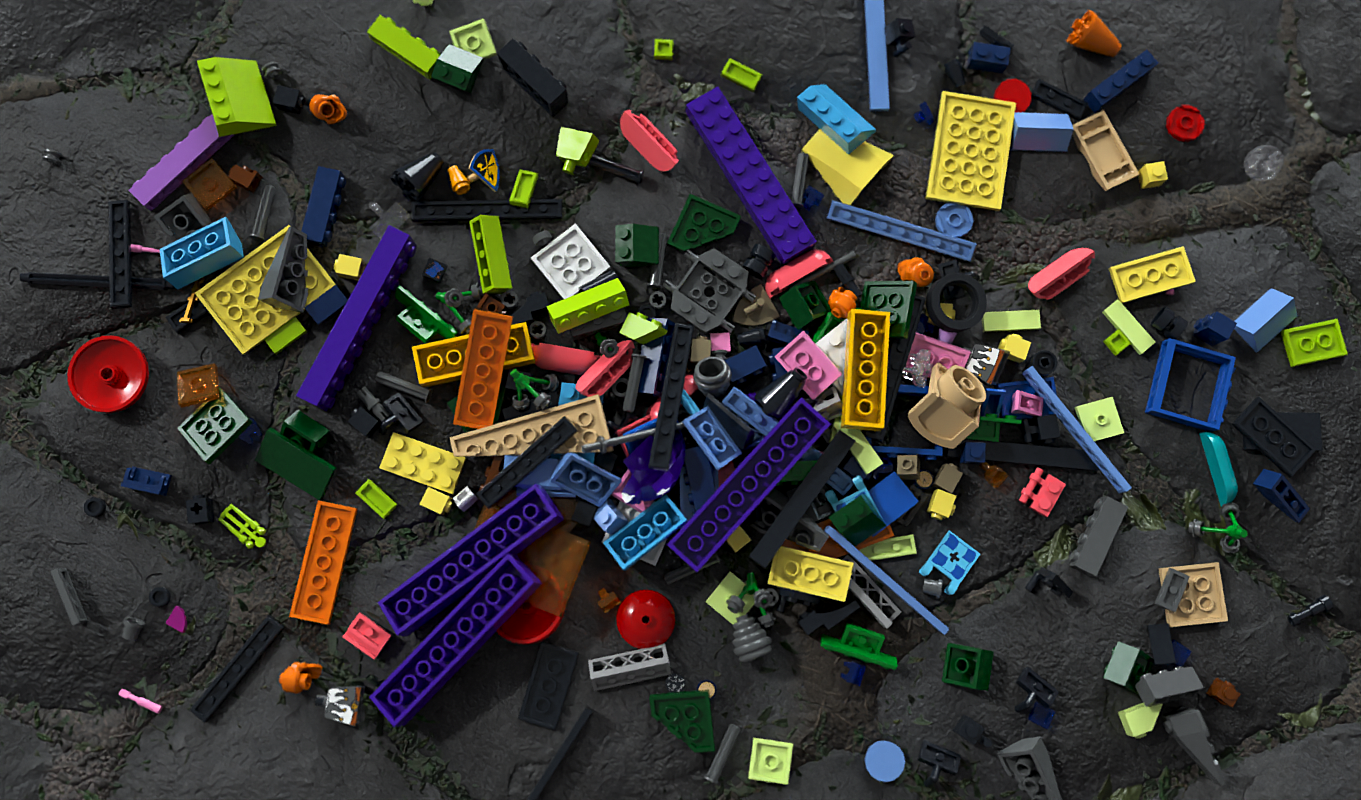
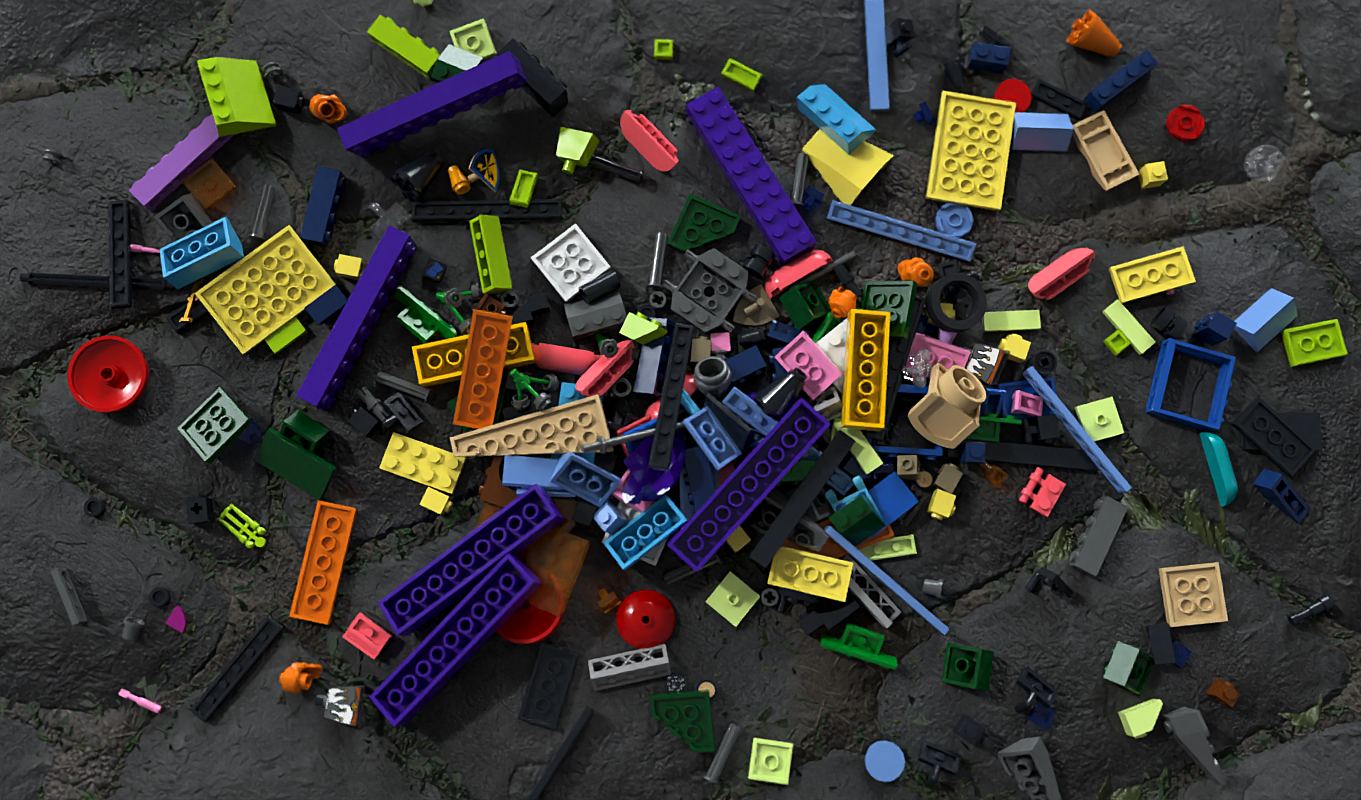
dark blue hinge [121,467,172,496] -> none
clear orange plate [177,363,219,408] -> none
reddish brown brick [228,165,263,193] -> none
dark grey wedge [258,226,308,313] -> none
lime tile [356,479,398,519] -> none
white slope [453,486,478,512] -> none
black tile [476,416,578,509] -> none
dark grey bush [529,321,547,340] -> none
dark grey tile [532,230,552,246] -> none
lime brick [546,278,629,334] -> none
dark green slope [615,224,659,268] -> none
dark grey axle [623,354,647,412] -> none
dark grey plant [726,573,776,628] -> none
dark grey piece [732,614,772,663] -> none
clear blue tile [840,662,866,685] -> none
medium azure flag [919,530,980,595] -> none
dark grey brick [1135,666,1204,707] -> none
dark grey plate [1155,568,1190,612] -> none
plant [1189,503,1247,553] -> none
none -> dark purple brick [337,51,528,157]

